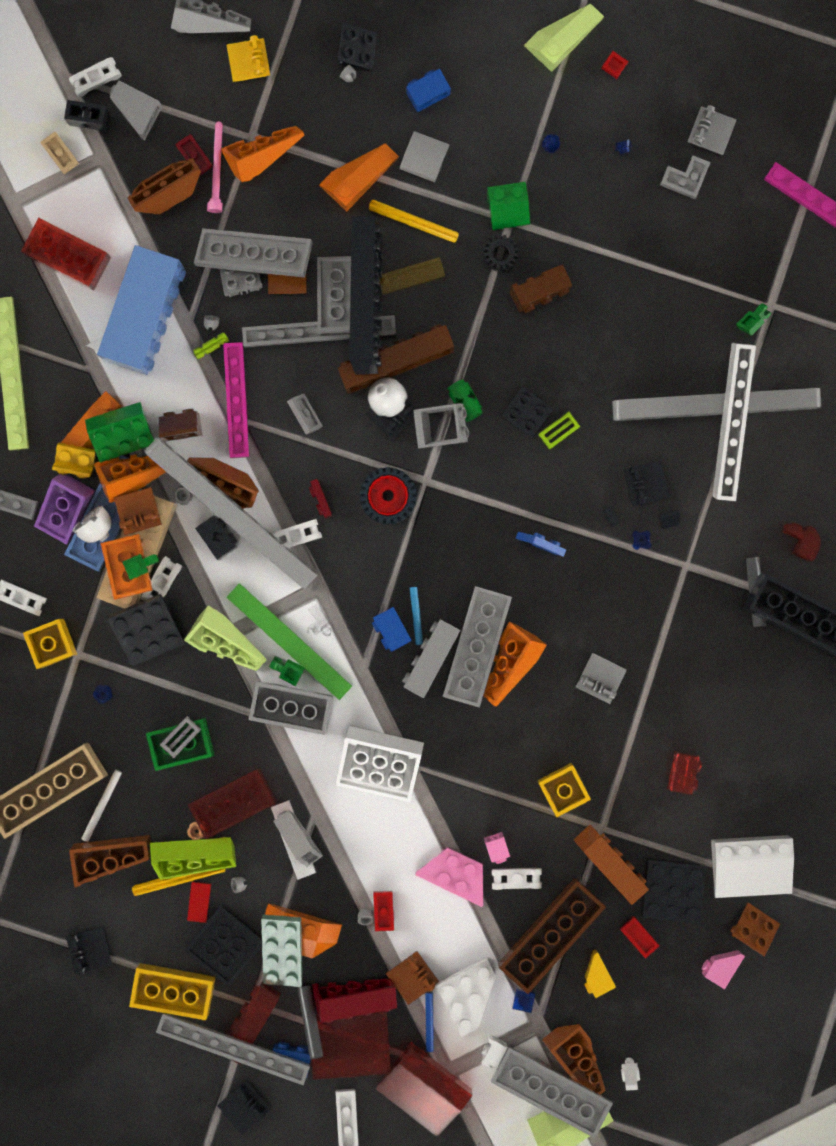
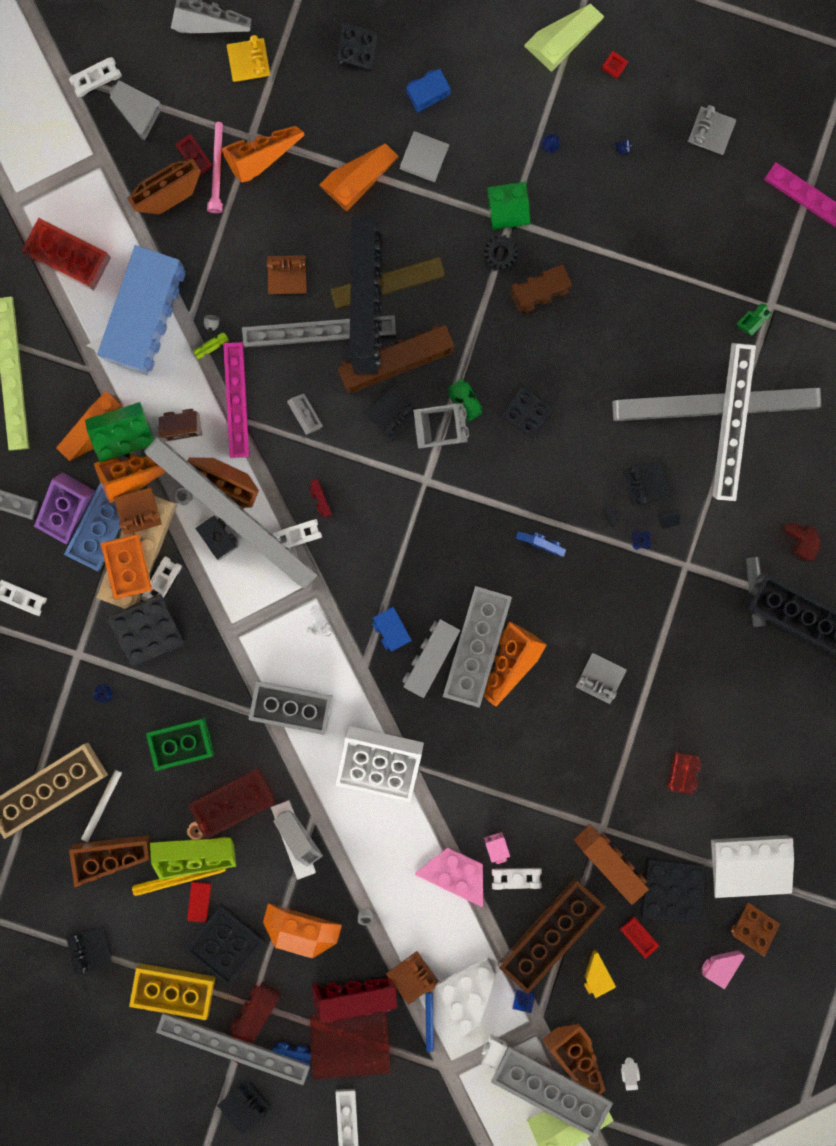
yellow brick [23,619,78,669] -> none
tan plate [40,132,79,175] -> none
yellow bracket [52,443,96,478] -> none
black brick [64,100,109,131] -> none
white cylinder [72,506,112,543] -> none
green plate [122,554,159,580] -> none
light grey tile [160,716,201,758] -> none
yellowish green wedge [184,606,266,671] -> none
light grey plate [194,228,313,278] -> none
light grey hinge [220,269,263,298] -> none
bright green tile [227,583,352,701] -> none
light grey hinge [231,877,247,893] -> none
plate [261,915,303,987] -> none
green plate [269,656,305,686] -> none
dark grey piece [298,986,324,1060] -> none
light grey plate [317,256,351,333] -> none
light grey hinge [340,65,356,82] -> none
wheel [360,467,417,524] -> none
white cylinder [368,378,407,417] -> none
yellow axle [369,200,459,243] -> none
red plate [373,891,394,932] -> none
clear red slope [376,1042,473,1136] -> none
dark azure bar [410,587,423,645] -> none
yellow brick [537,763,591,817] -> none
lime tile [538,412,580,450] -> none
light grey plate [660,156,710,199] -> none

